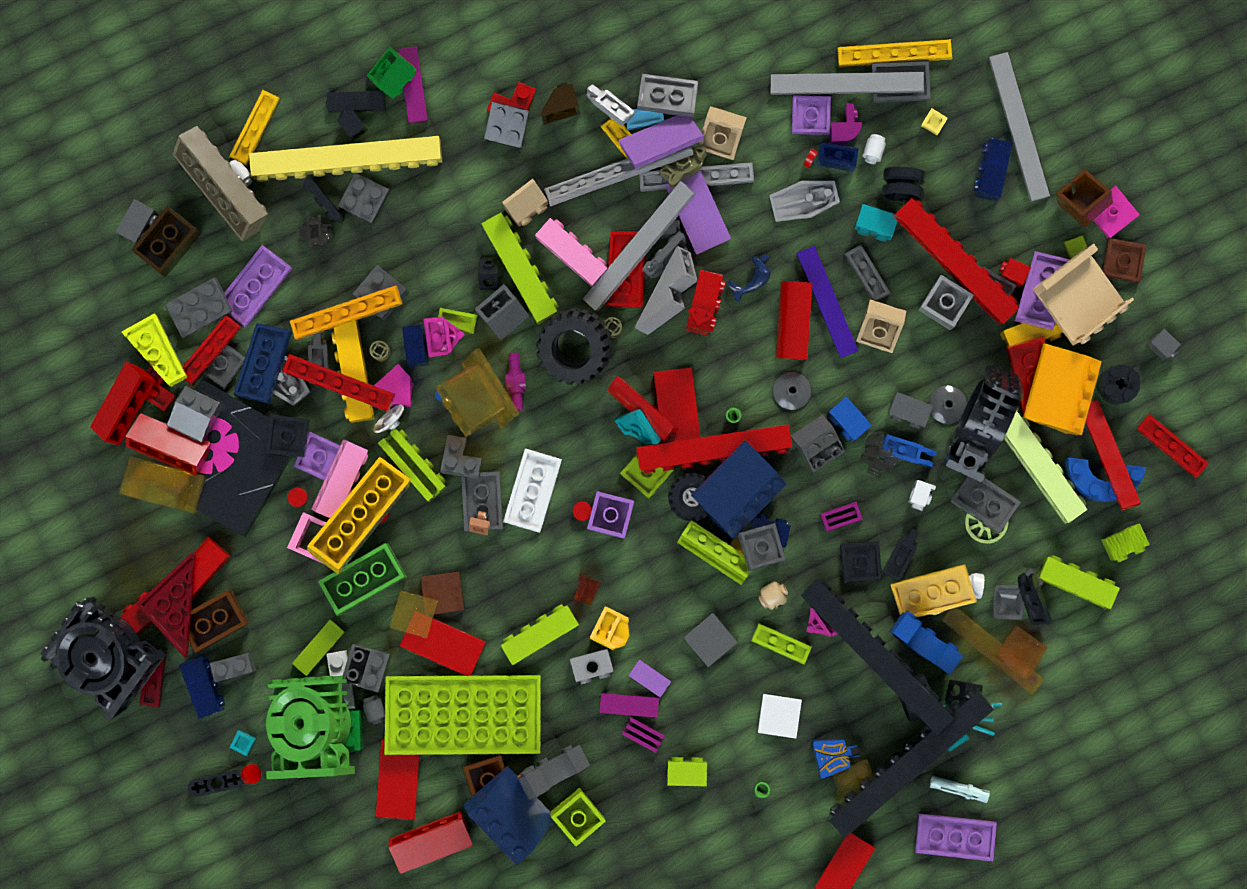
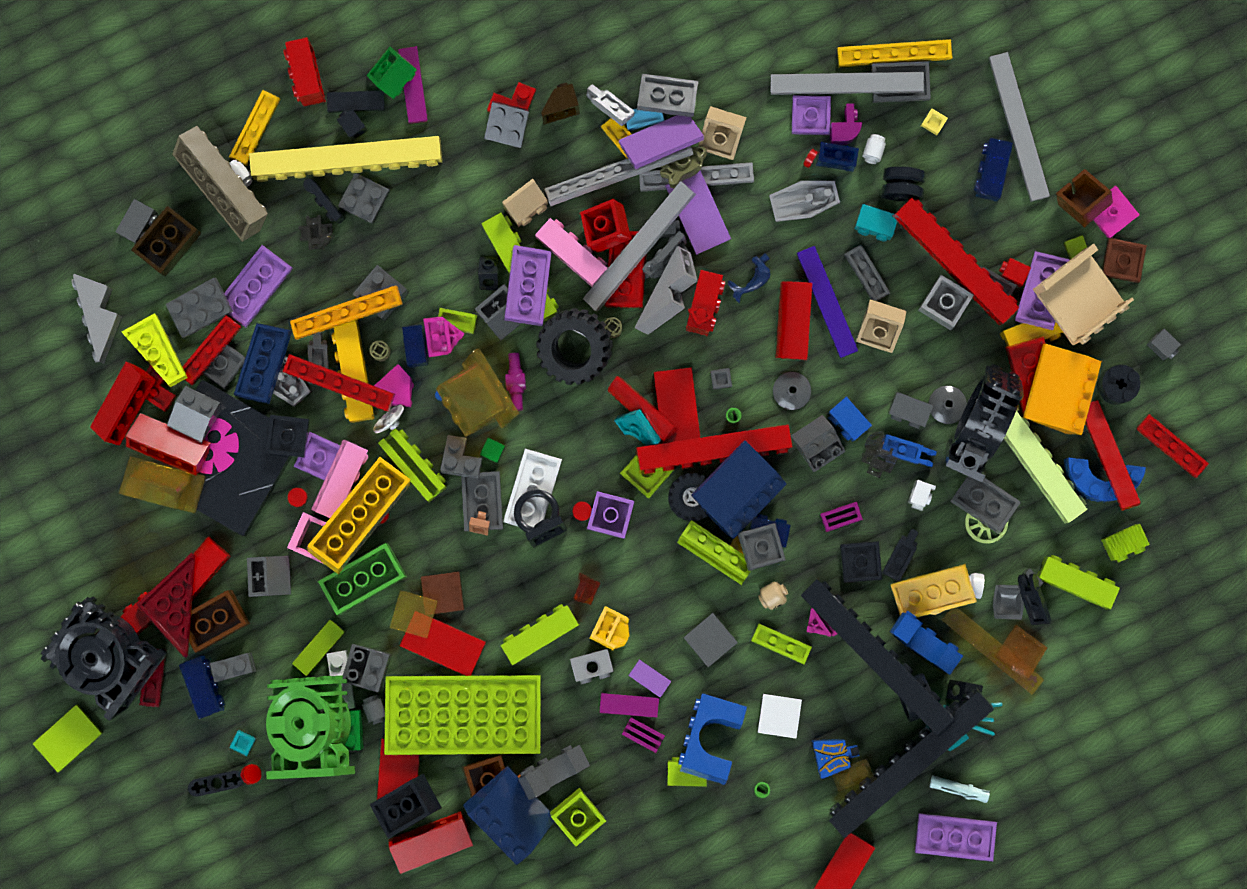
none -> lime tile [33,704,103,773]
none -> light grey slope [72,274,122,364]
none -> dark grey slope [247,556,291,597]
none -> red brick [283,37,326,106]
none -> black slope [370,774,442,839]
none -> green tile [480,438,505,463]
none -> medium lavender tile [504,245,551,326]
none -> black tile [514,489,568,548]
none -> red brick [580,199,631,253]
none -> blue arch [678,693,747,785]
none -> dark grey tile [710,368,732,390]

